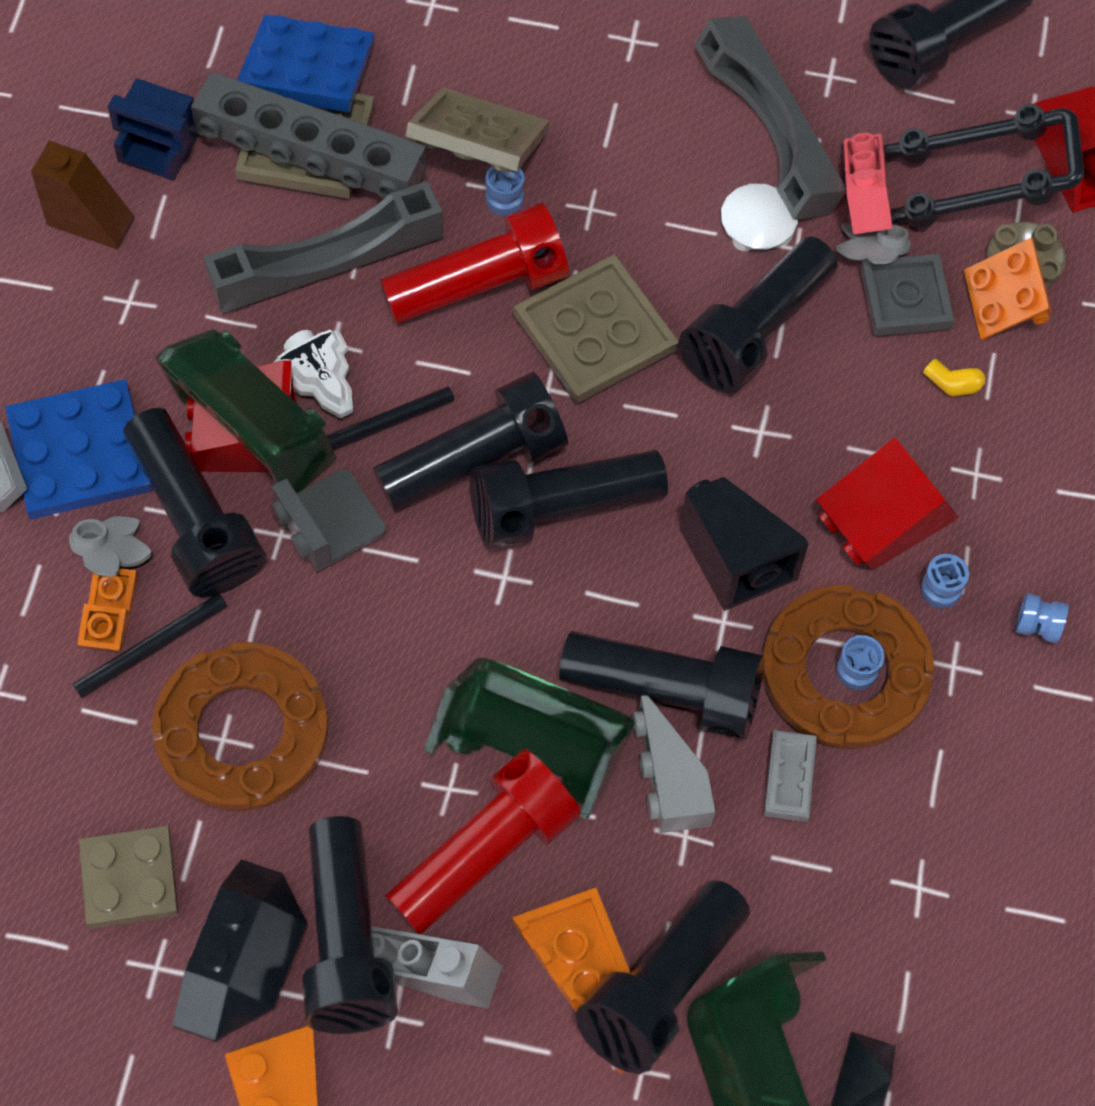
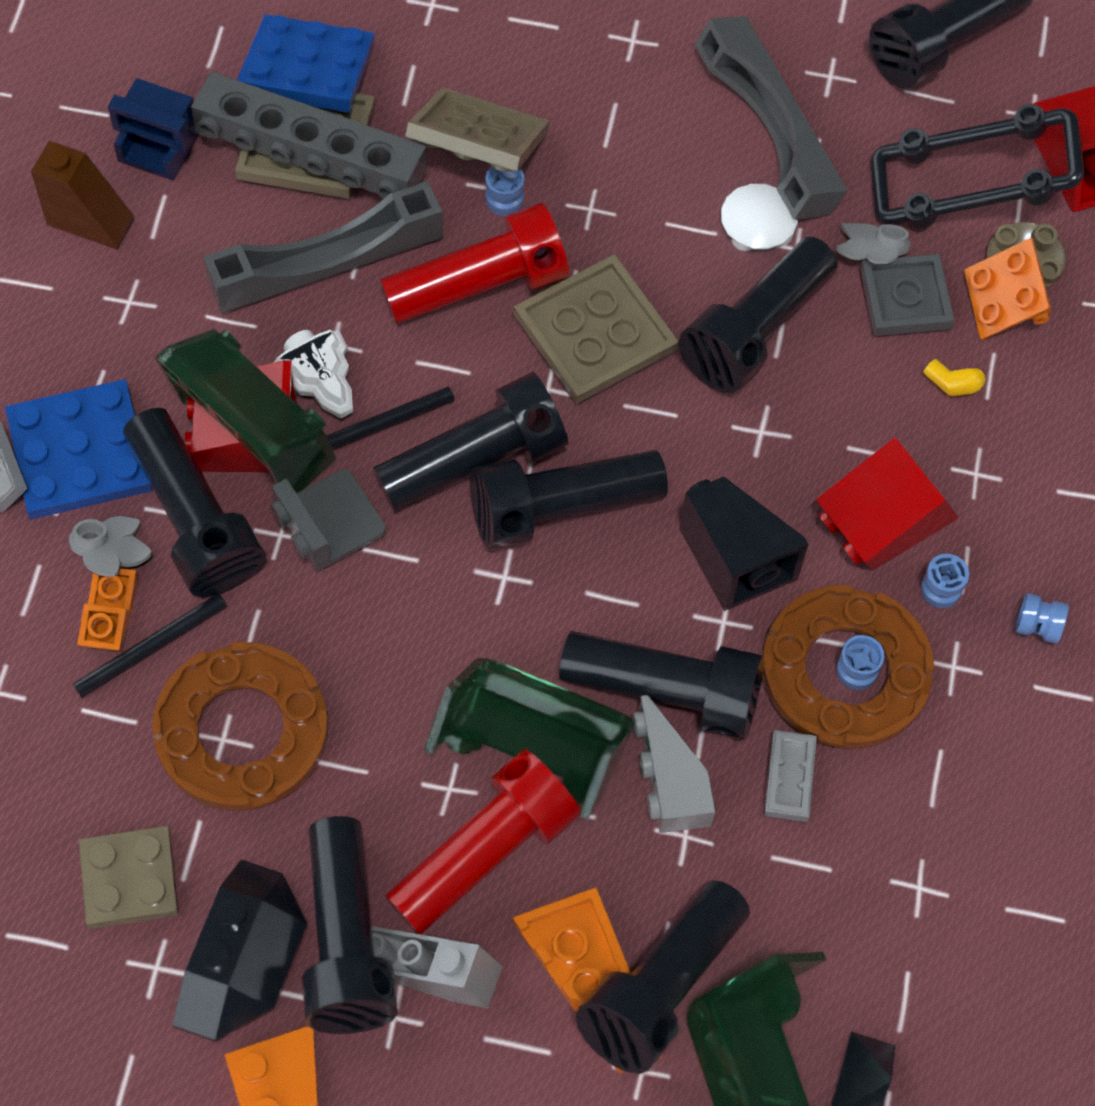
coral slope [844,133,893,235] -> none

